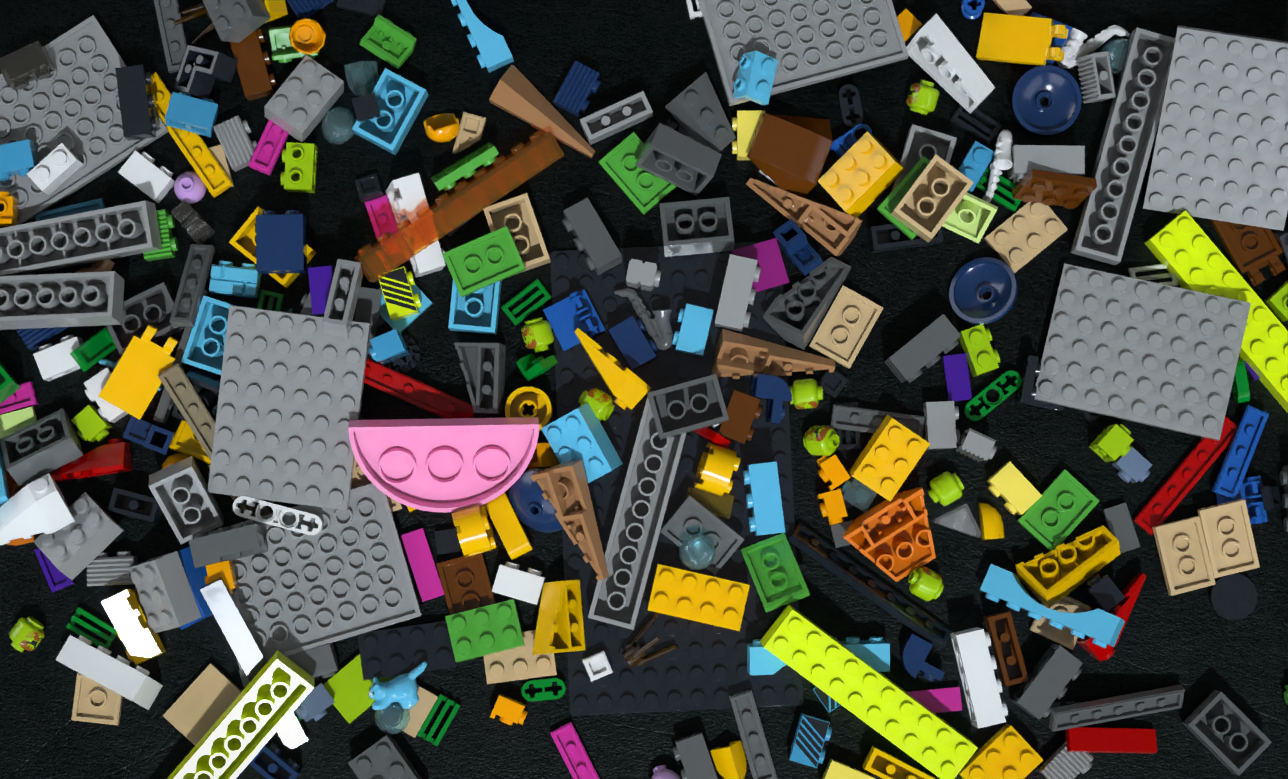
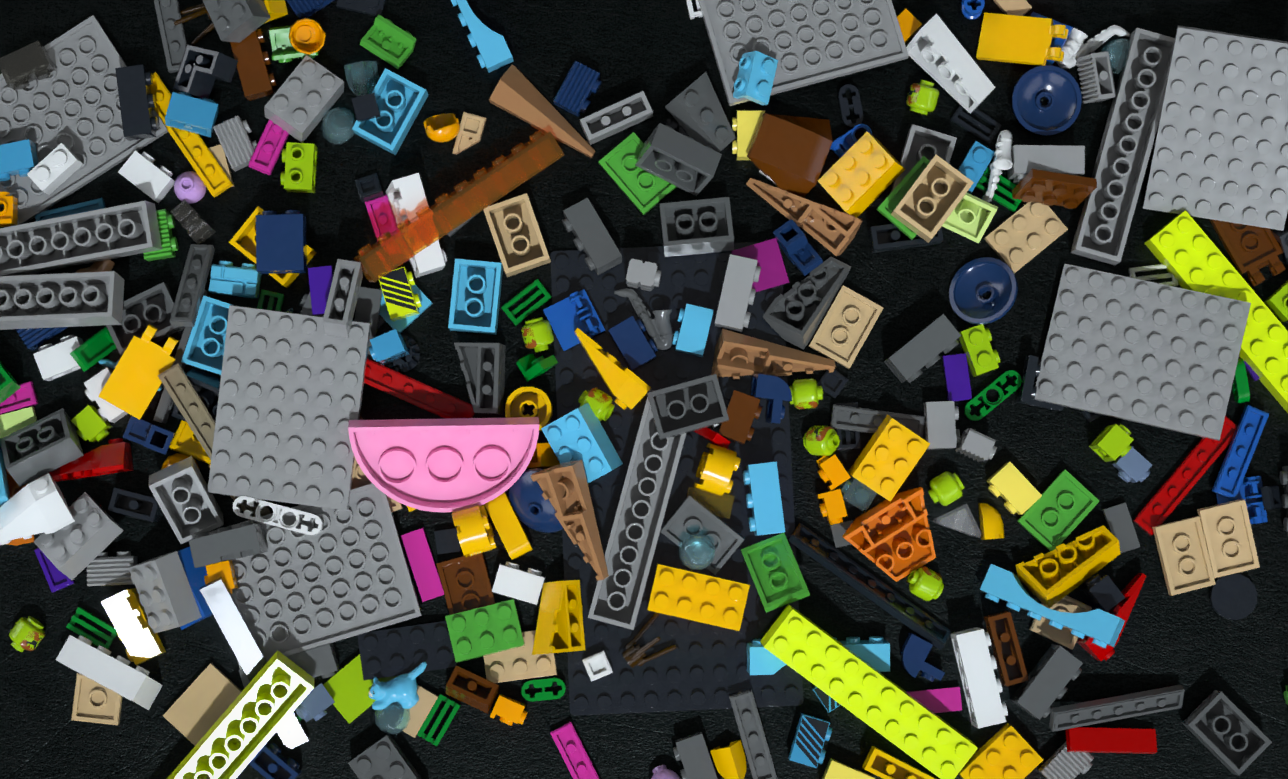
bright green plate [431,142,499,191] -> none
bright green plate [442,226,526,298] -> none
none -> reddish brown brick [446,666,499,714]

